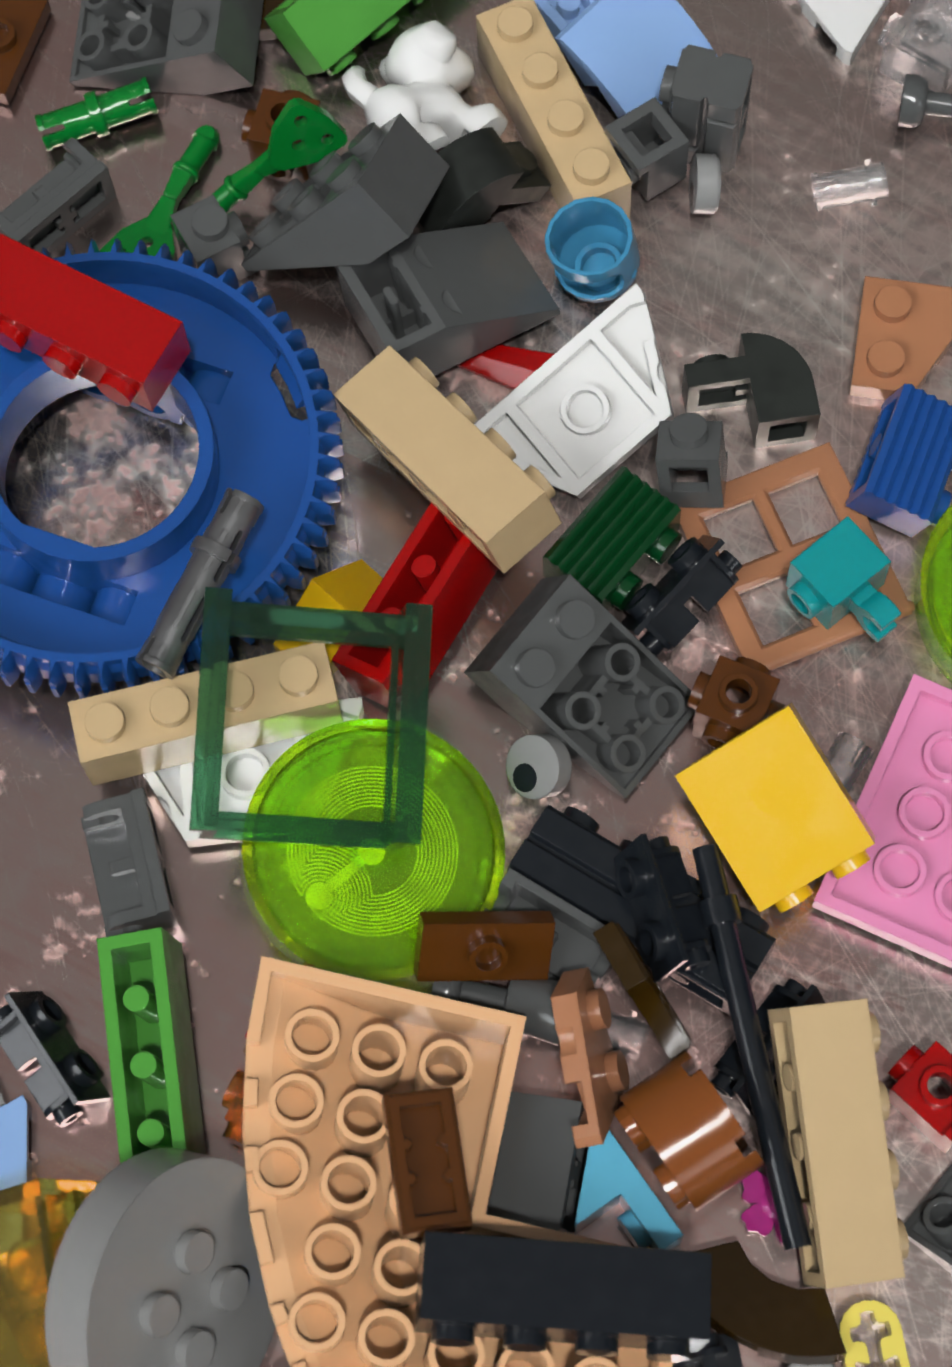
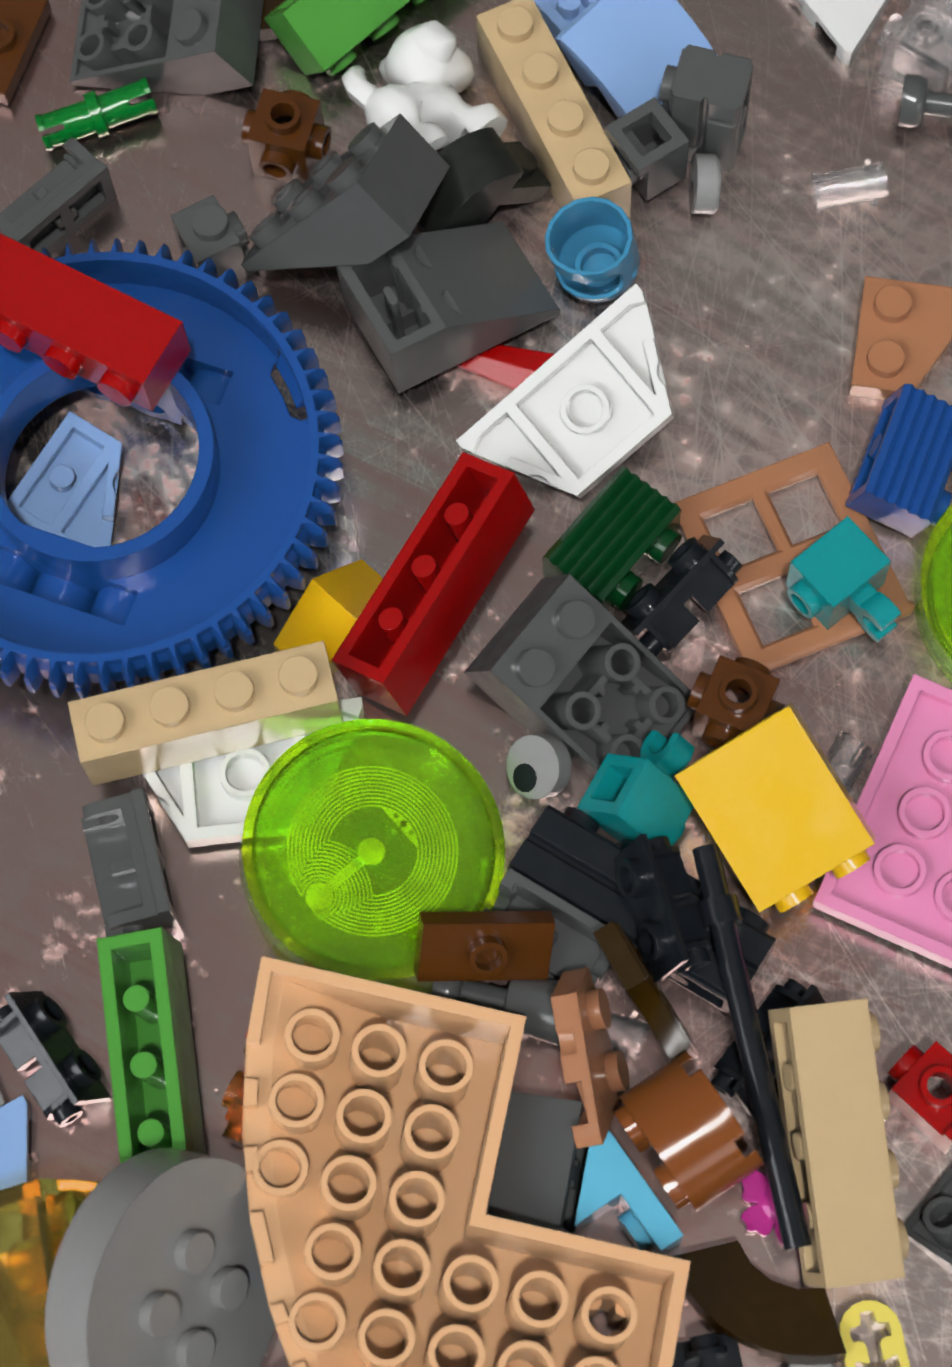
green piece [100,125,220,261] -> none
flat silver pin [135,488,264,679] -> none
clear green piece [189,587,433,851] -> none
green piece [212,98,348,214] -> none
tan brick [333,345,562,574] -> none
reddish brown plate [381,1087,473,1240] -> none
black brick [415,1231,712,1362] -> none
dark grey brick [655,413,728,508] -> none
pearl dark grey brick [682,333,821,448] -> none
none -> light blue wing [7,411,122,547]
none -> teal brick [577,730,695,846]

